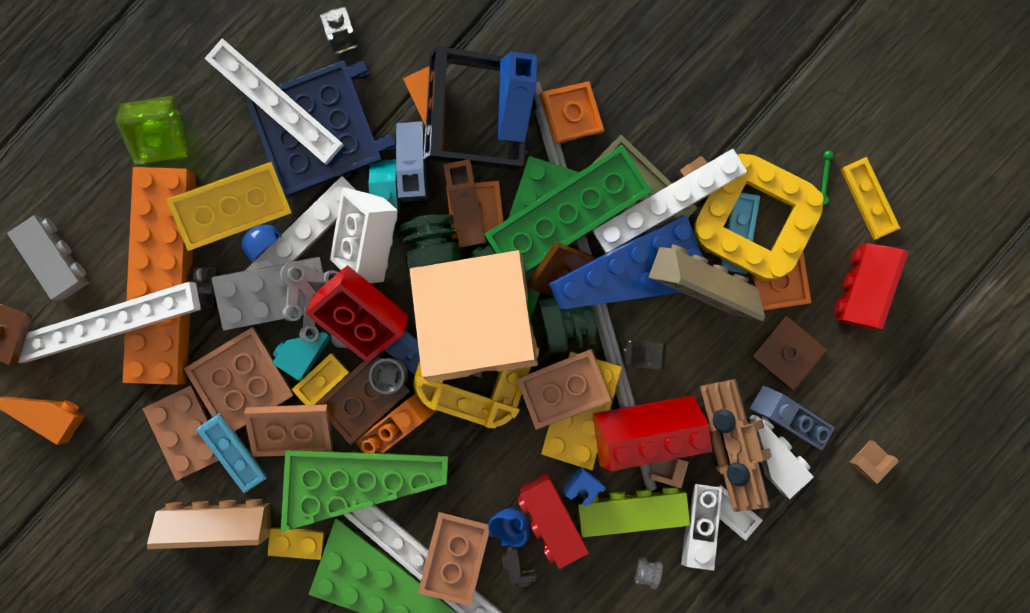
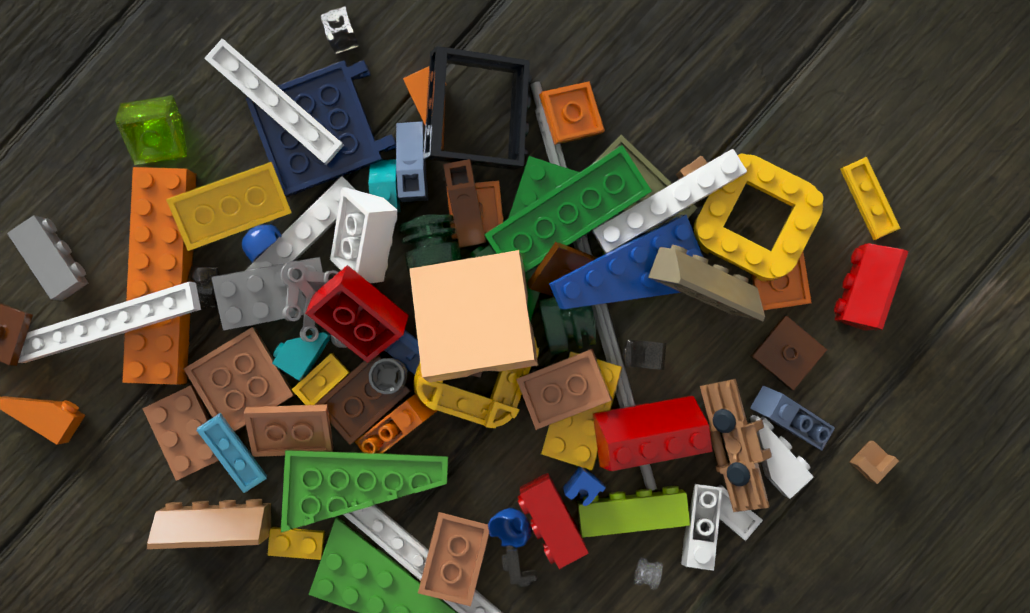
blue slope [498,52,537,143] -> none
medium nougat panel [648,458,689,488] -> none
medium azure tile [720,193,760,274] -> none
green hinge [821,150,834,205] -> none

